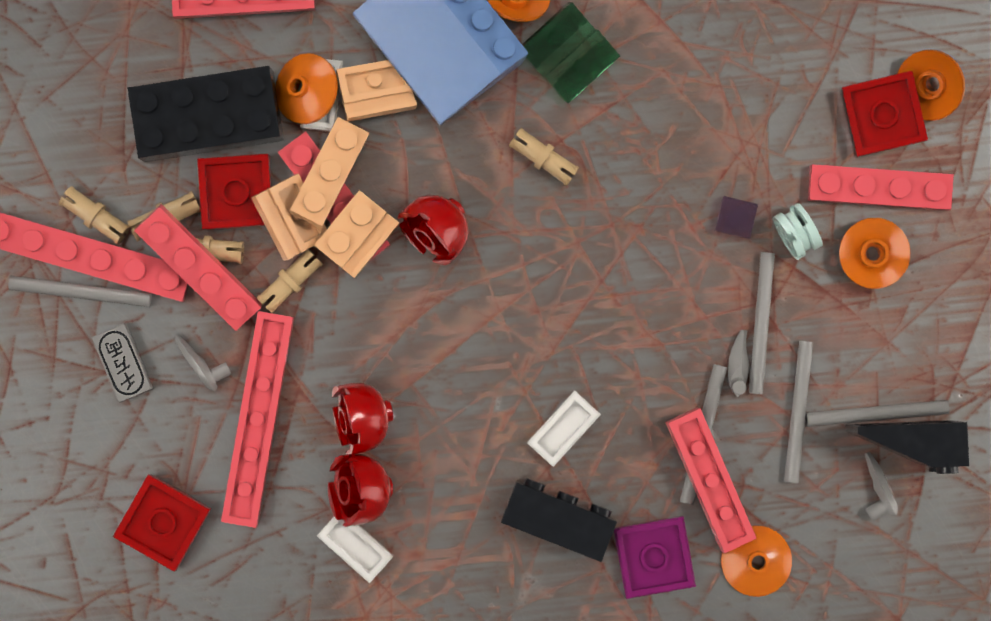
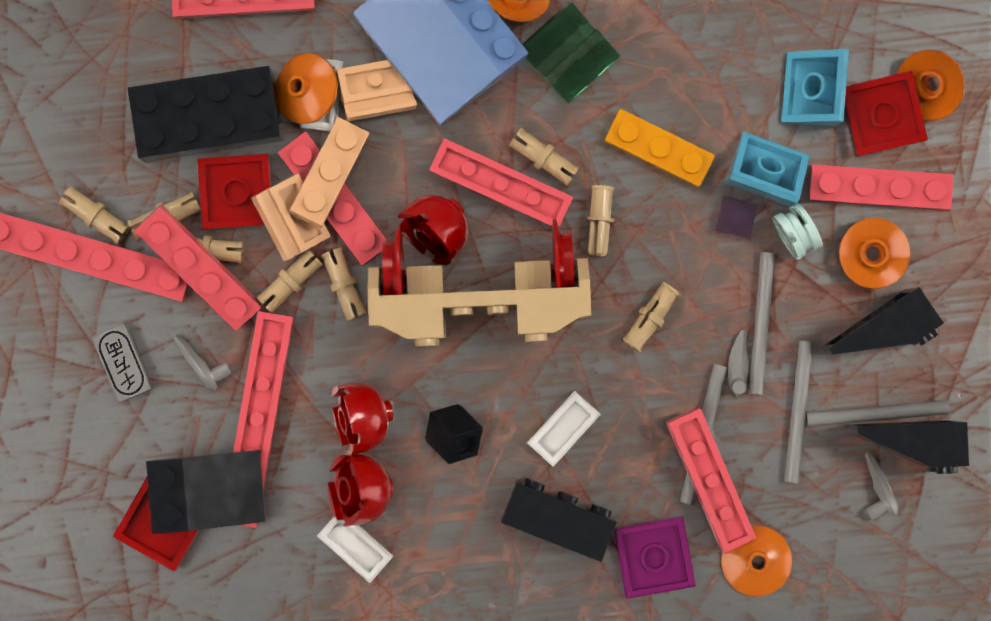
light grey bar [8,276,152,307] -> none
light nougat plate [314,190,400,279] -> none
none -> black slope [146,450,266,534]
none -> tan pin [320,247,367,321]
none -> tan piece [367,219,592,347]
none -> black panel [425,404,483,464]
none -> coral plate [429,138,573,227]
none -> tan axle [586,185,614,256]
none -> light orange plate [604,109,715,188]
none -> tan pin [622,282,681,353]
none -> medium azure slope [724,131,810,207]
none -> medium azure slope [781,49,849,127]
none -> black slope [818,287,944,355]

